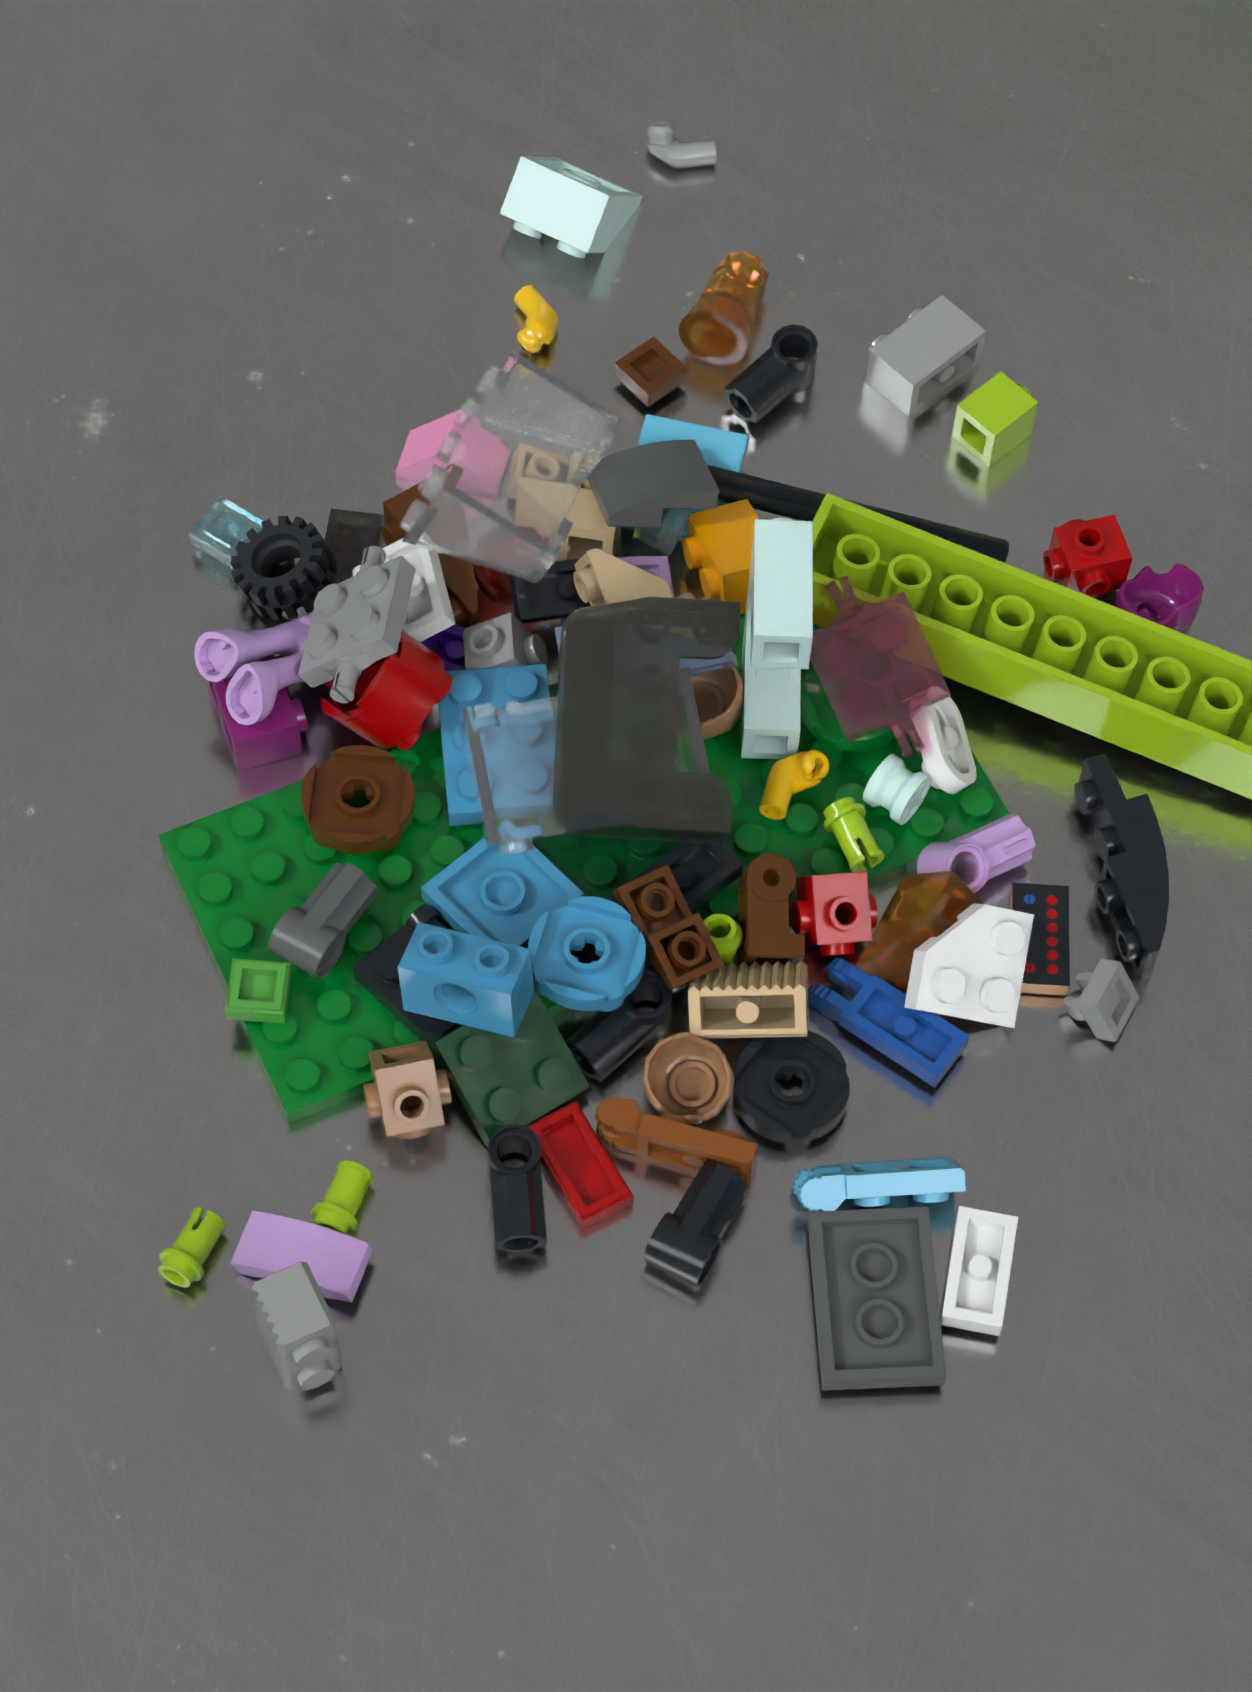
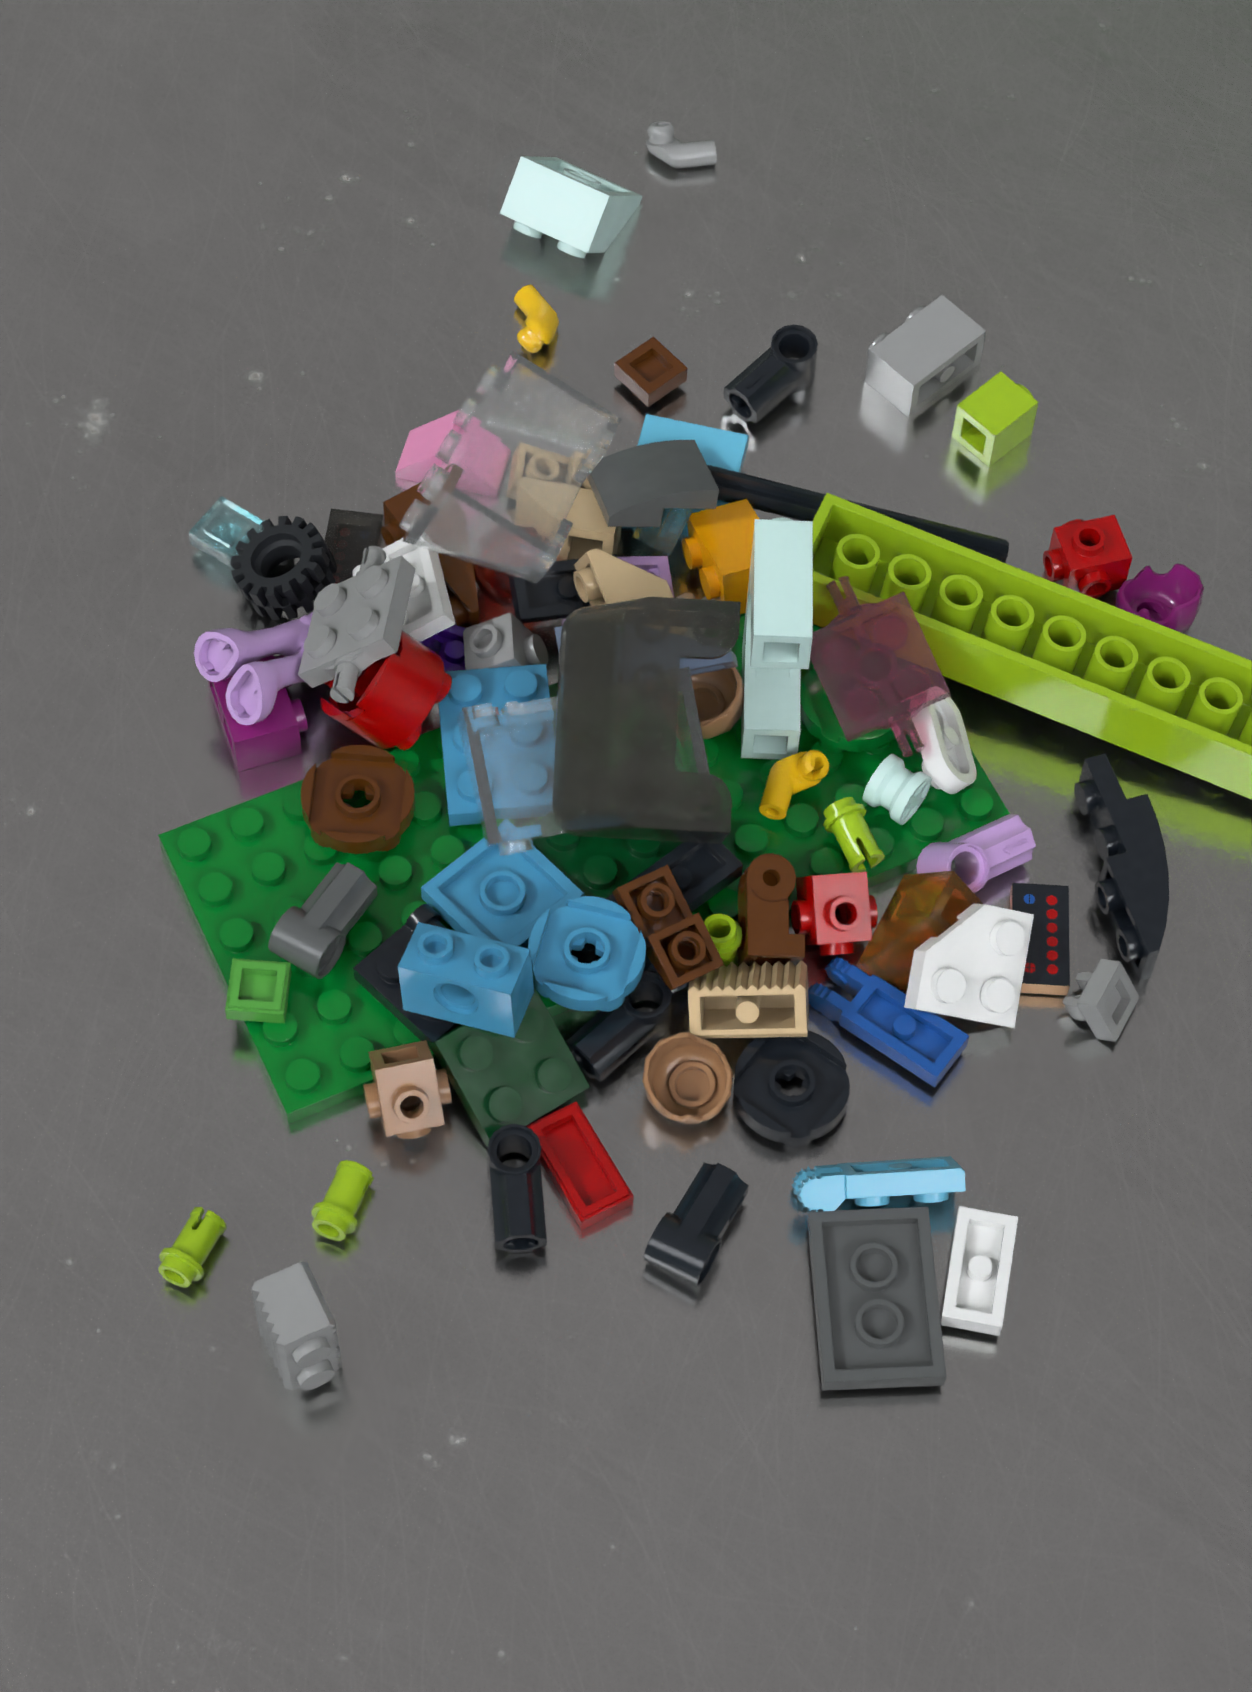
lavender slope [230,1210,373,1302] -> none
dark orange hinge [595,1095,758,1186] -> none
clear orange plant [679,251,769,365] -> none

